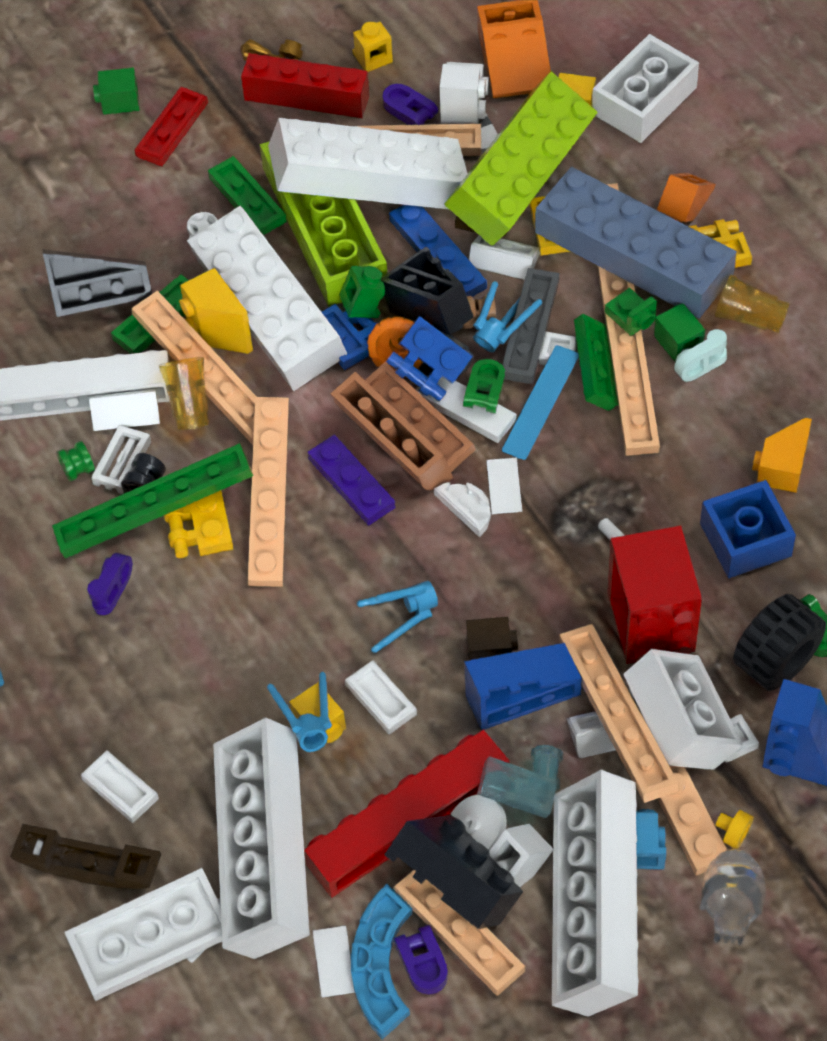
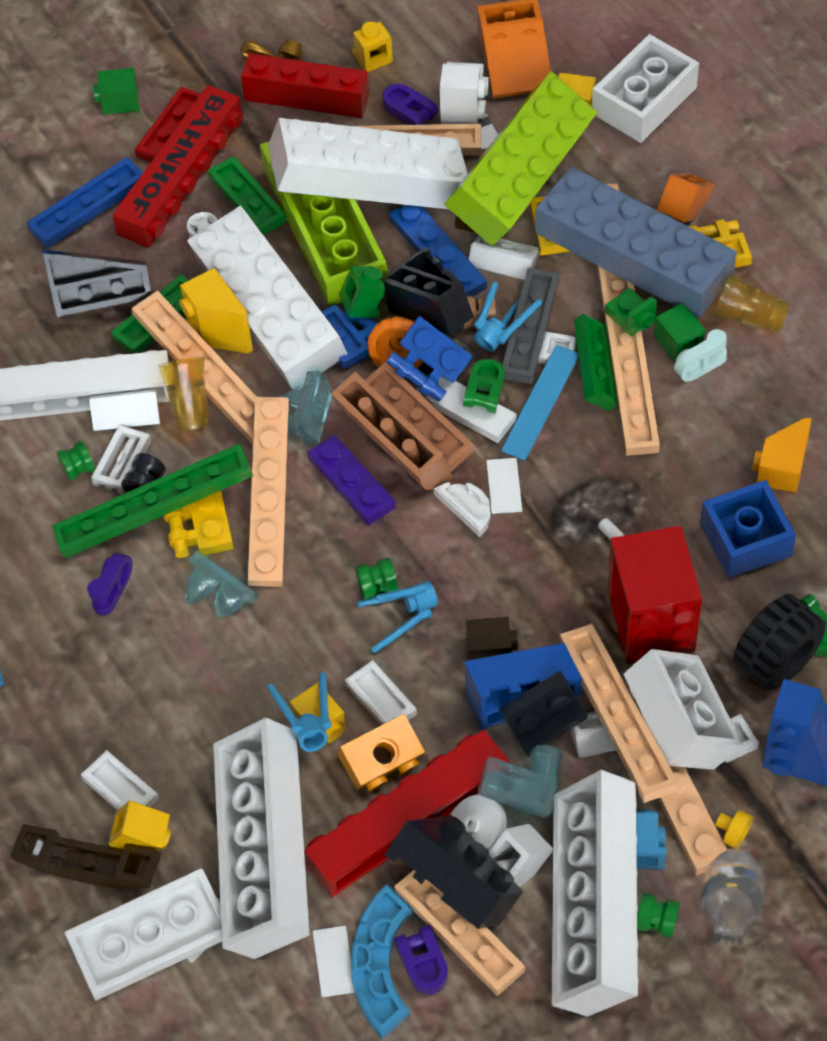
none -> blue plate [26,157,143,249]
none -> yellow brick [108,800,171,851]
none -> red brick [112,85,243,248]
none -> clear light blue tile [186,550,260,617]
none -> clear light blue tile [282,370,333,445]
none -> light orange brick [337,714,425,792]
none -> green wheel [355,557,398,600]
none -> black bracket [498,671,588,754]
none -> green wheel [637,893,680,939]

